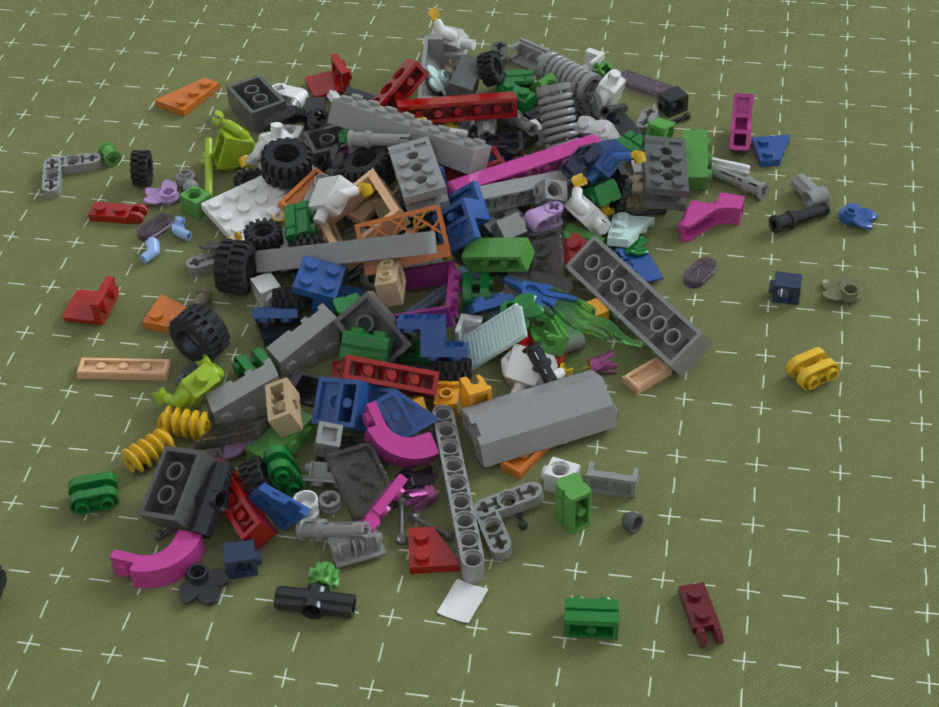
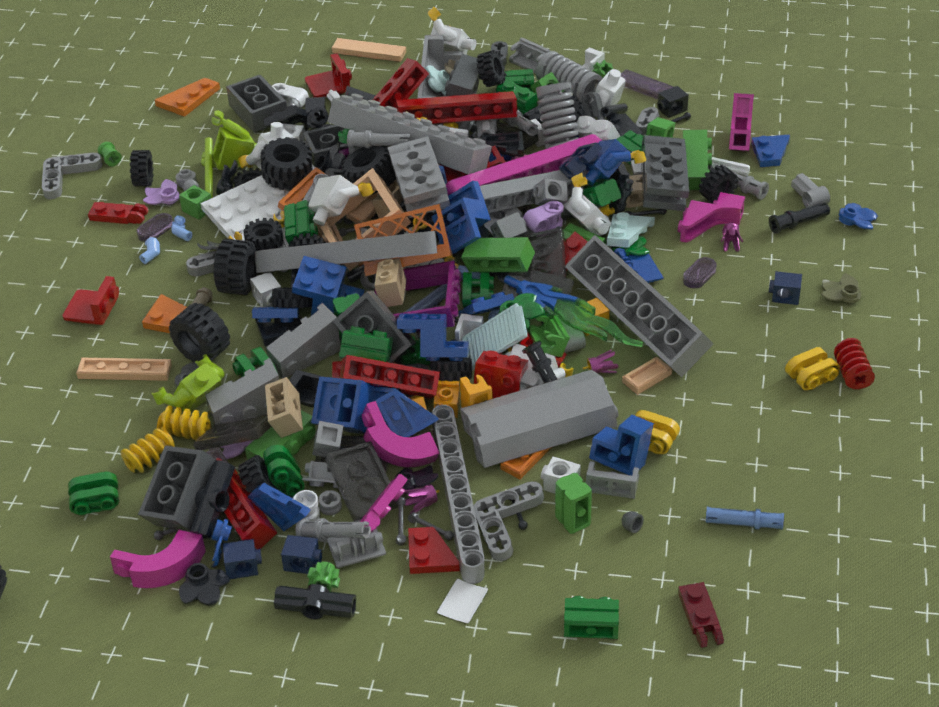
none -> blue plate [211,519,232,568]
none -> black plate [216,160,238,195]
none -> dark blue brick [281,535,323,574]
none -> light nougat tile [332,38,406,62]
none -> red bracket [474,350,528,399]
none -> blue brick [589,415,654,476]
none -> yellow brick [635,410,680,454]
none -> black tyre [699,164,739,204]
none -> medium blue pin [706,507,784,530]
none -> flat silver piece [721,223,743,252]
none -> red piece [834,338,875,390]

